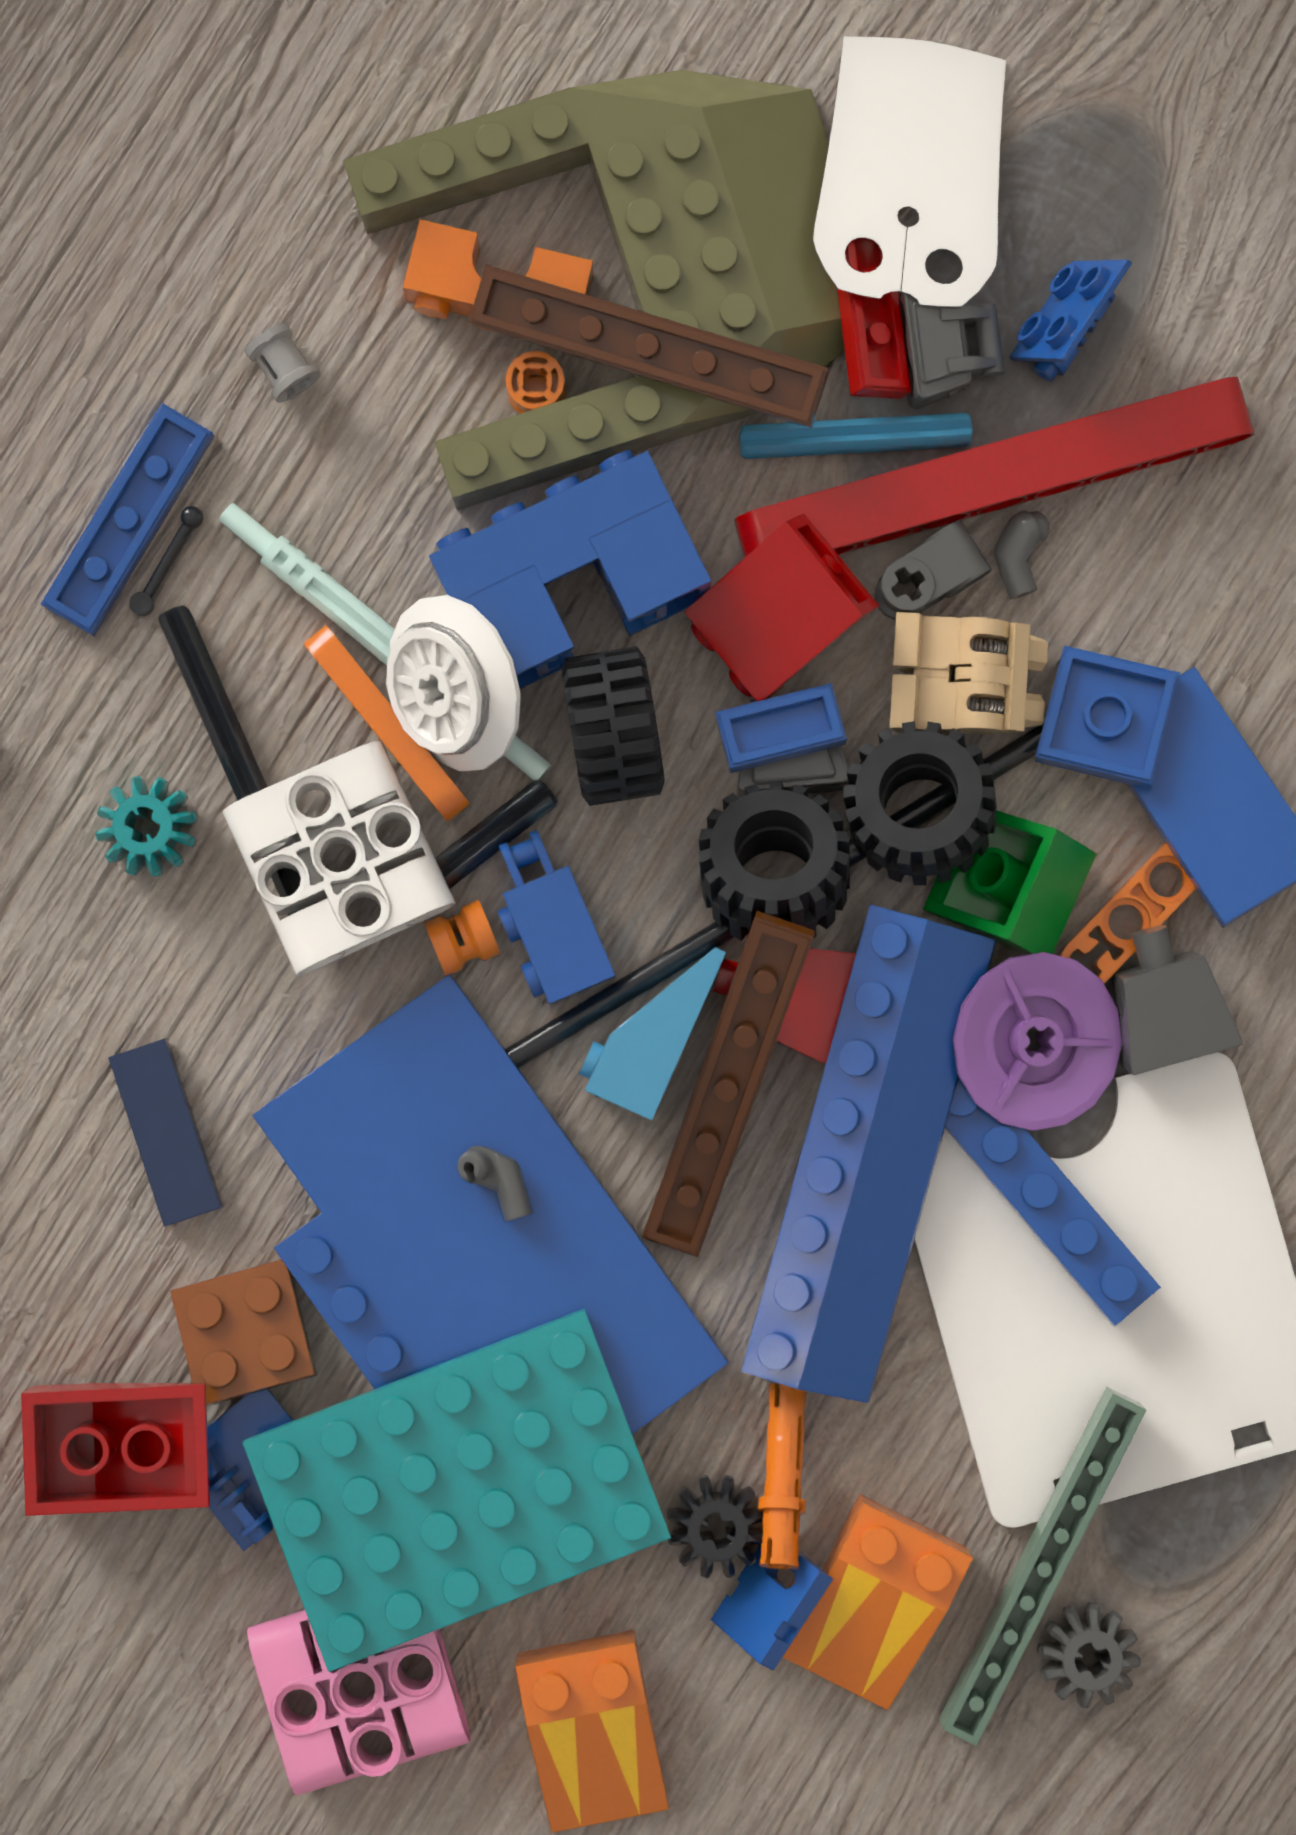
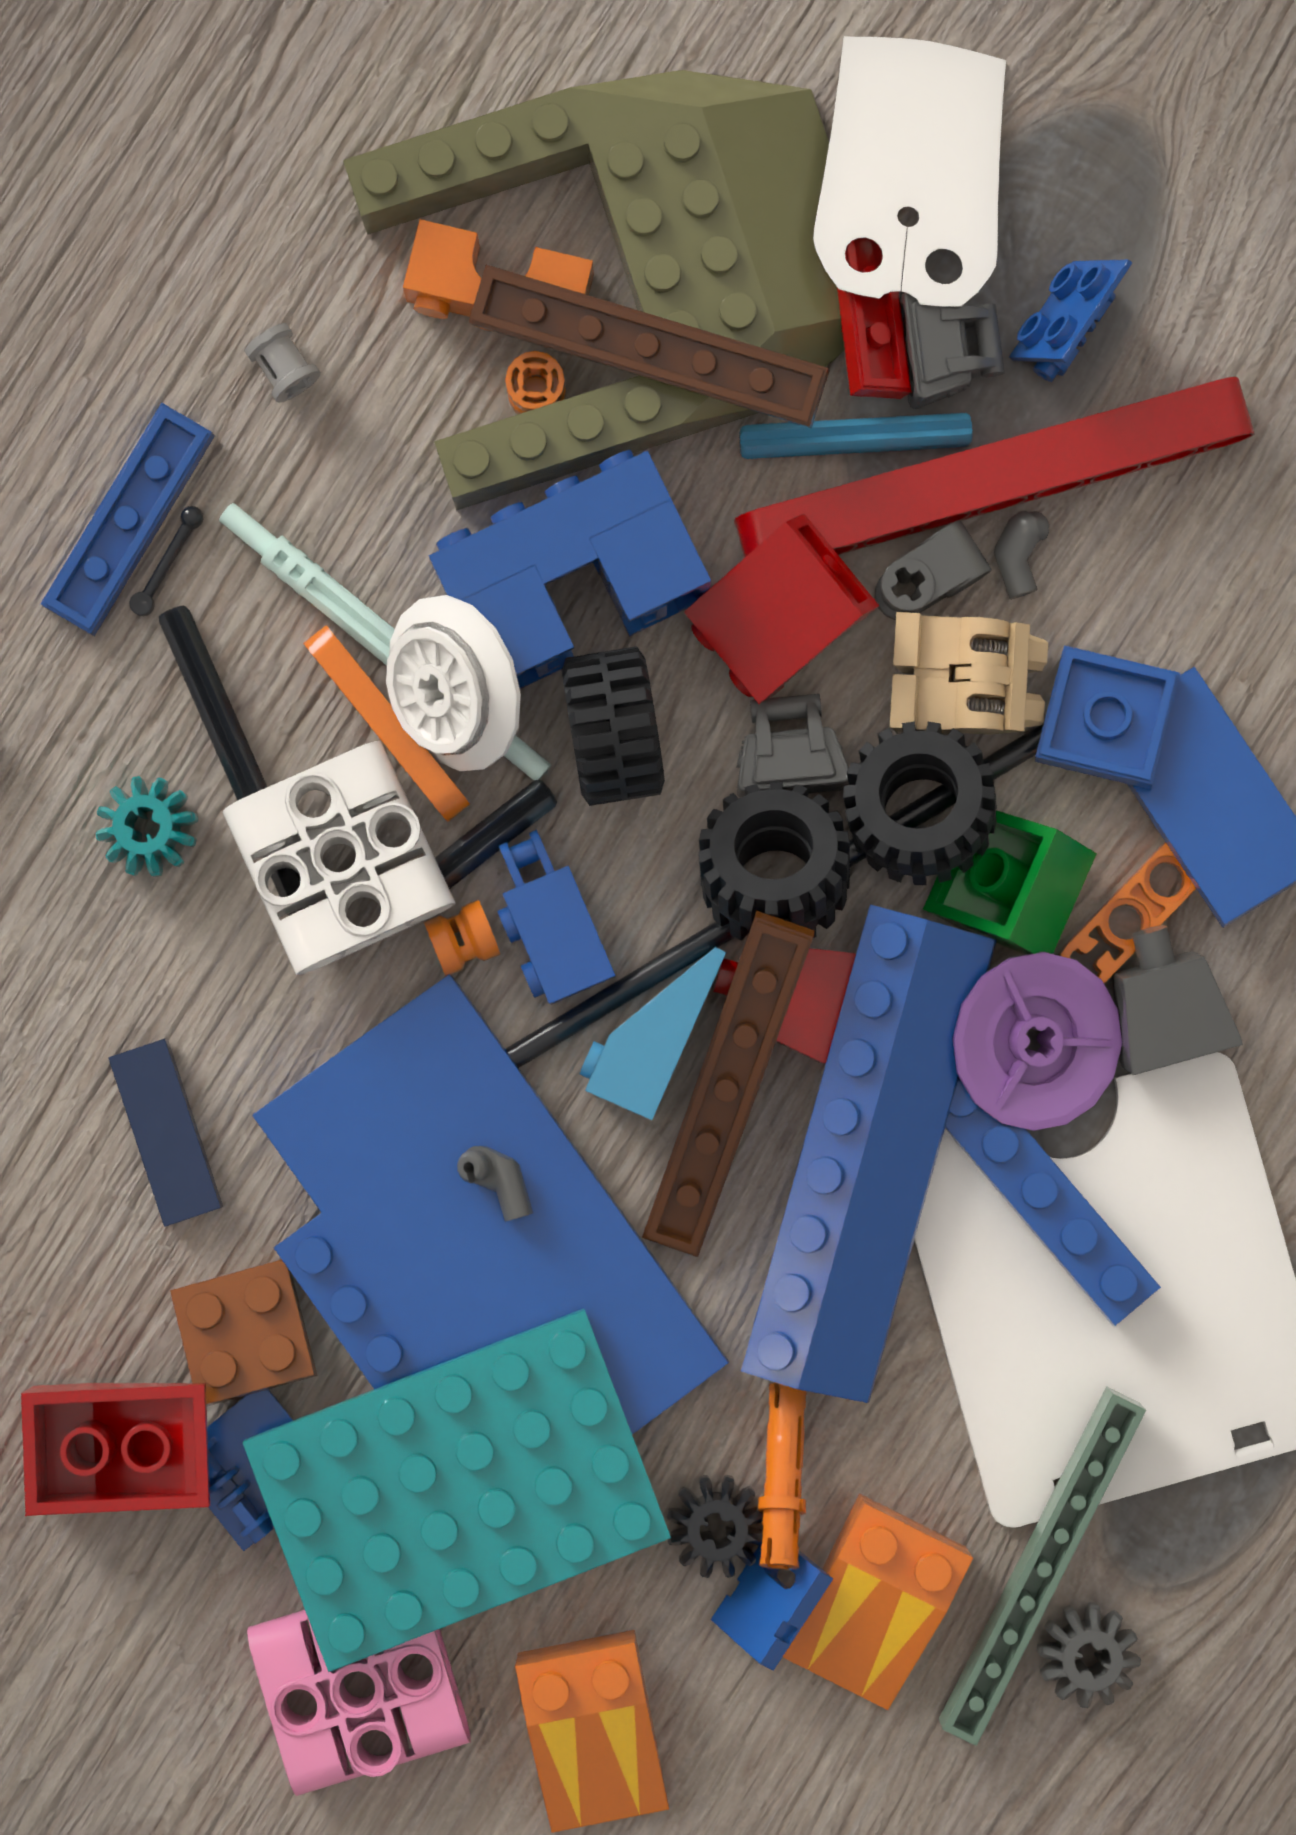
blue tile [715,683,847,773] -> none

